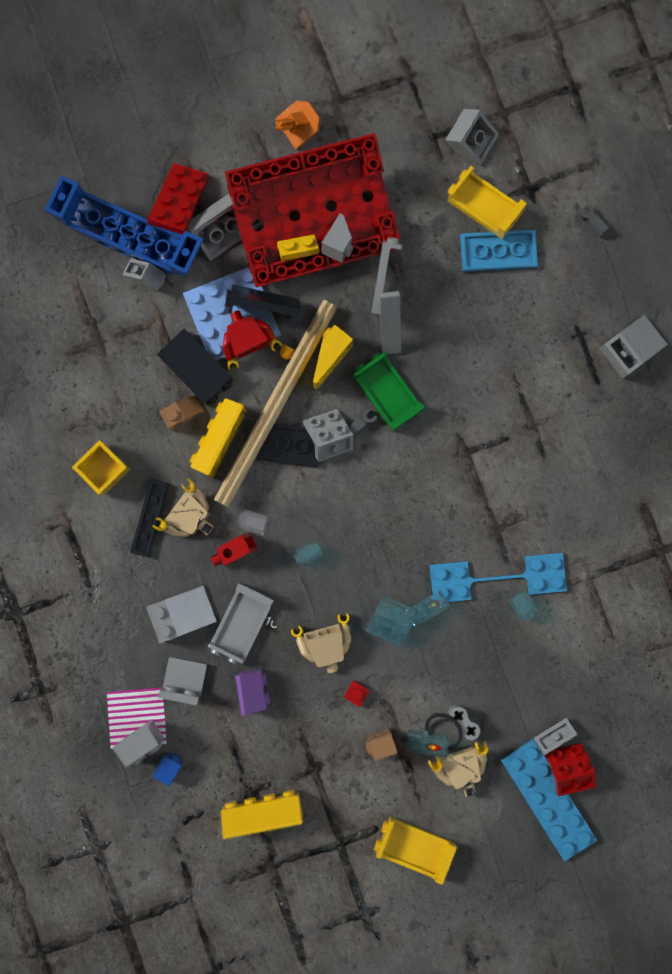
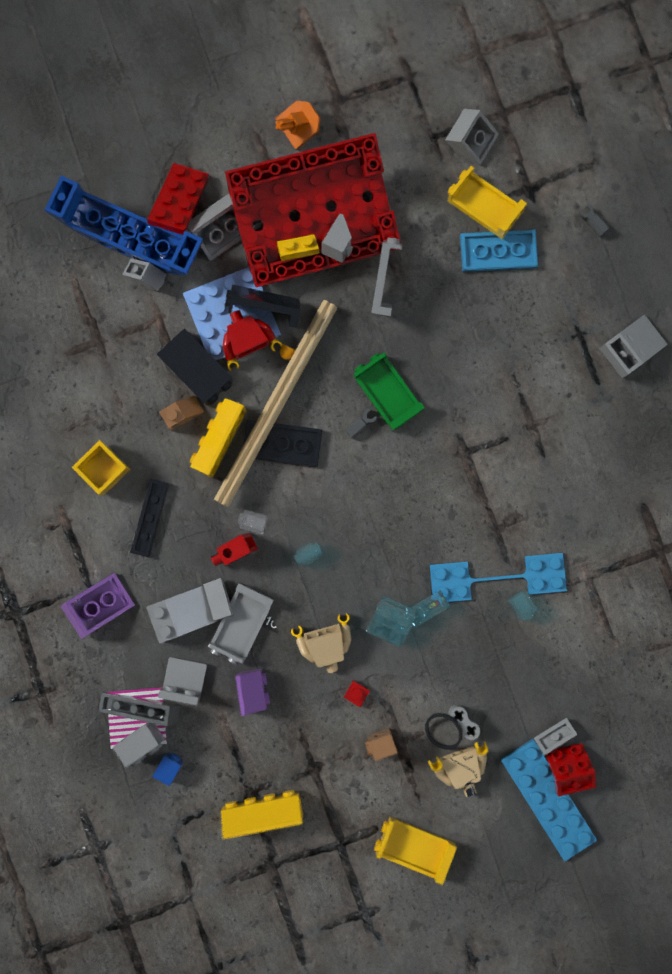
tan torso [153,478,214,537] -> none
light grey bracket [303,409,353,462] -> none
yellow slope [313,325,353,390] -> none
light grey tile [379,291,401,355] -> none
clear light blue slope [407,730,449,757] -> none
none -> medium lavender slope [61,573,135,639]
none -> dark grey slope [98,692,181,726]
none -> light grey tile [203,578,233,621]

